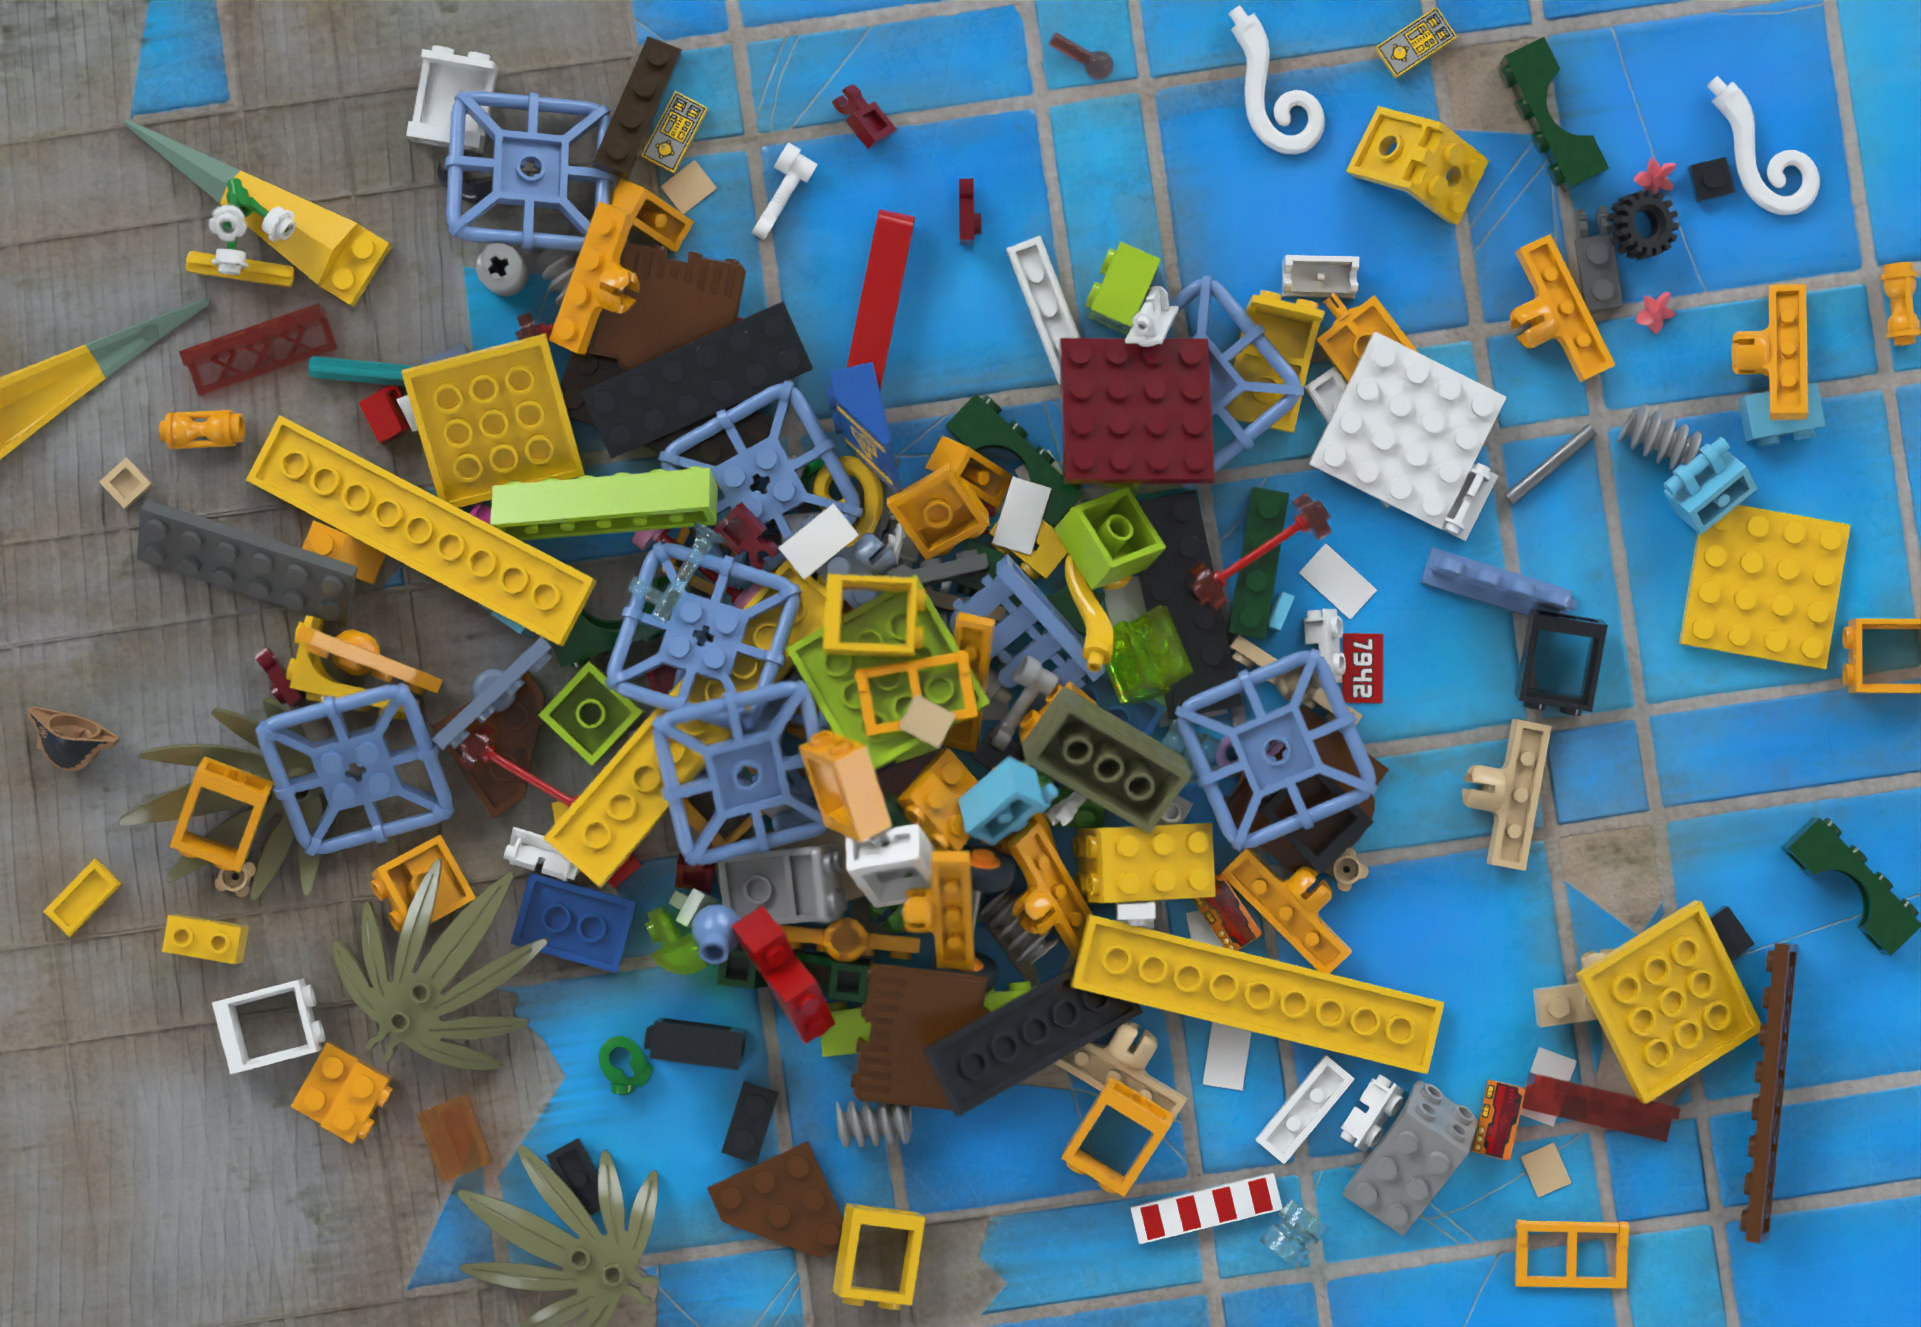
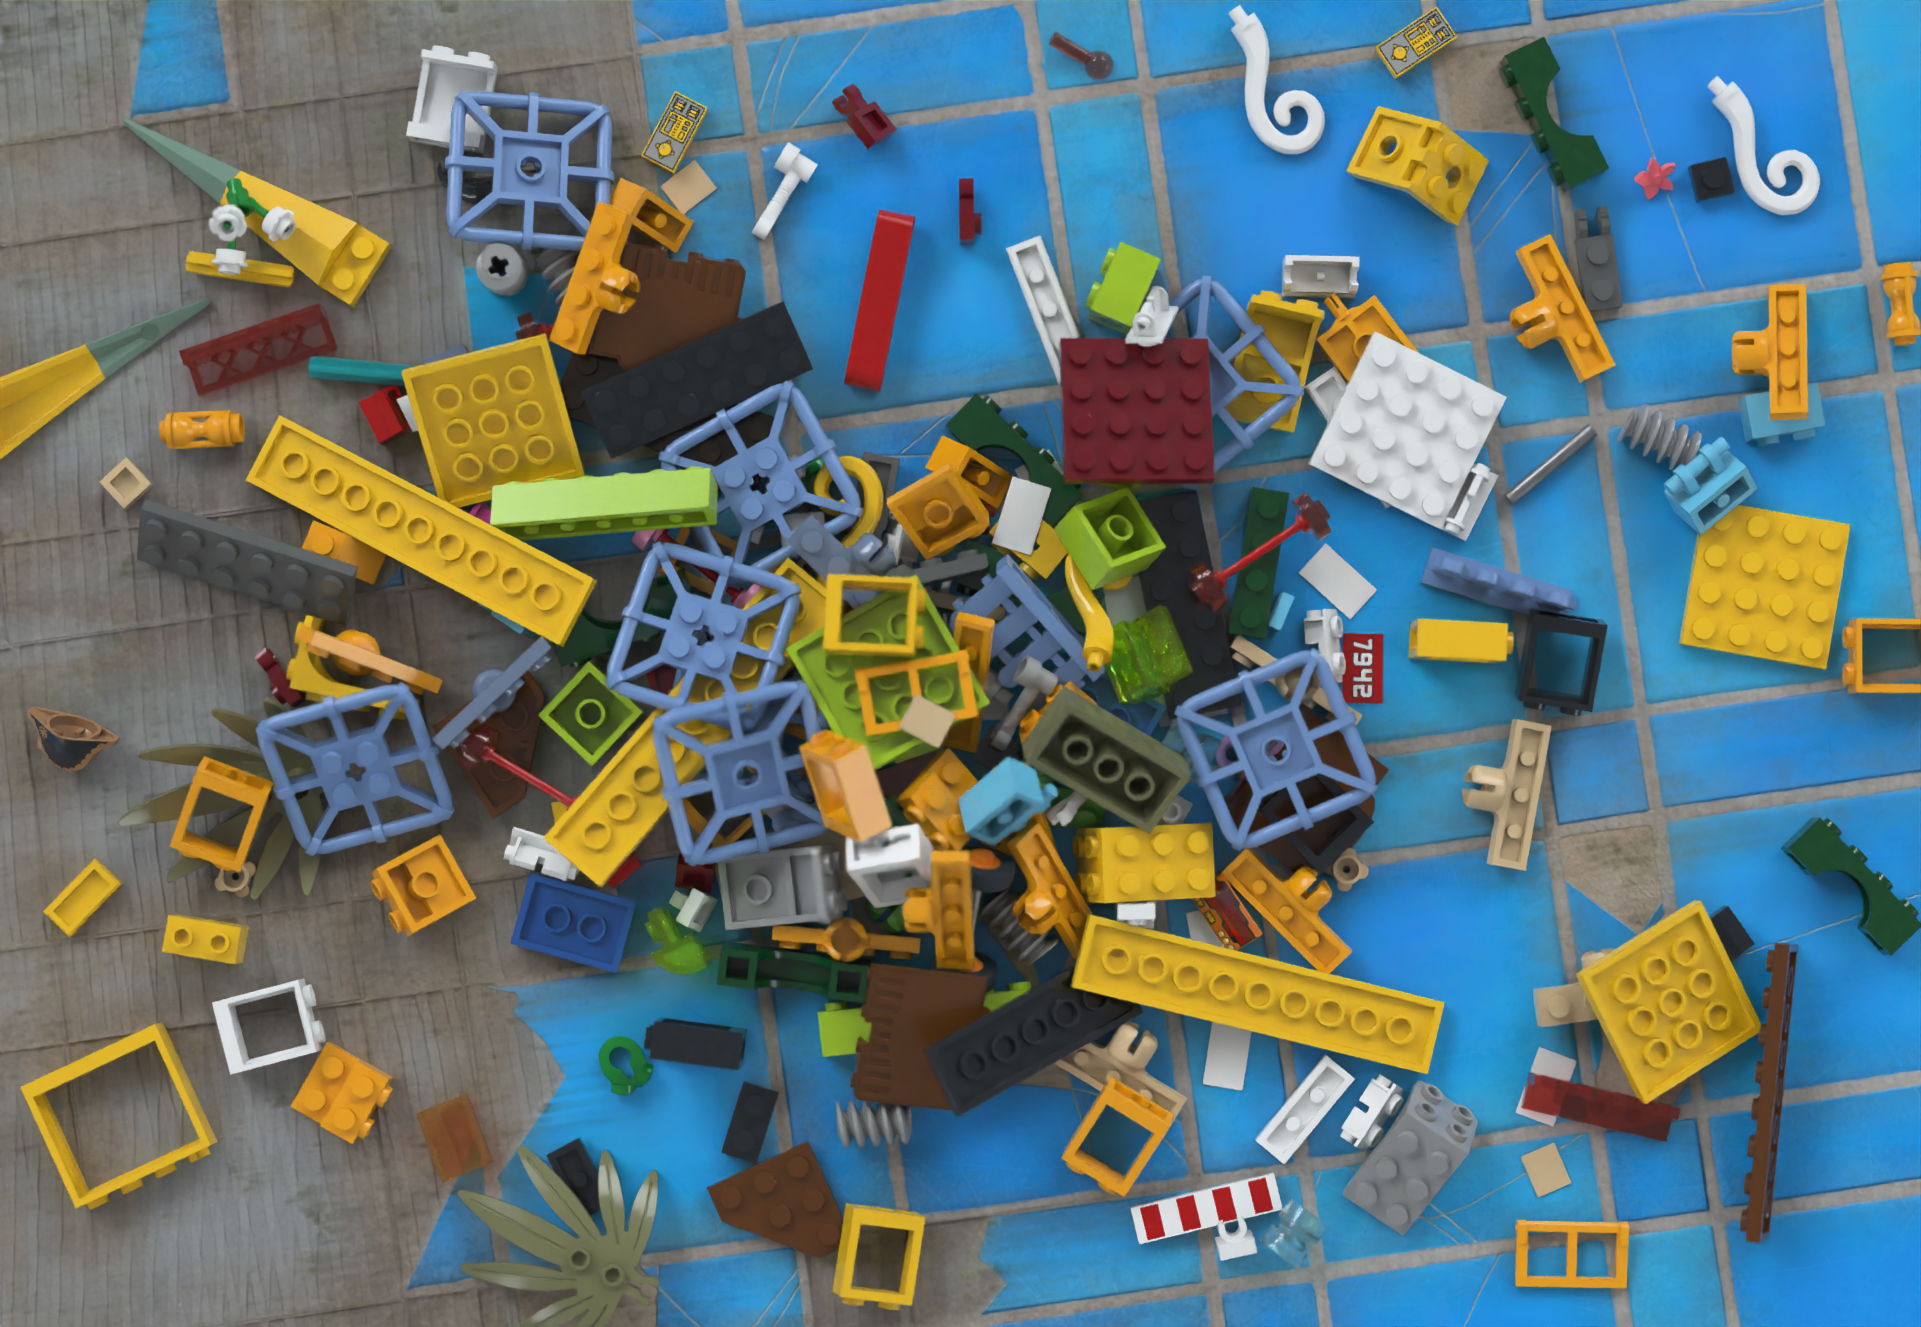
olive plant [332,858,549,1070] -> none
dark brown plate [593,37,682,180] -> none
clear light blue piece [628,522,727,624] -> none
medium blue piece [691,904,741,964] -> none
dark red plate [713,502,780,570] -> none
red arch [731,906,836,1045] -> none
white sticker [778,503,859,579] -> none
blue slope [825,362,902,493] -> none
slope [1472,1079,1526,1161] -> none
black tyre [1606,190,1679,260] -> none
coral plant [1635,291,1676,335] -> none
none -> yellow window [20,1022,218,1210]
none -> white tile [1214,1216,1257,1261]
none -> yellow window [1408,619,1514,663]

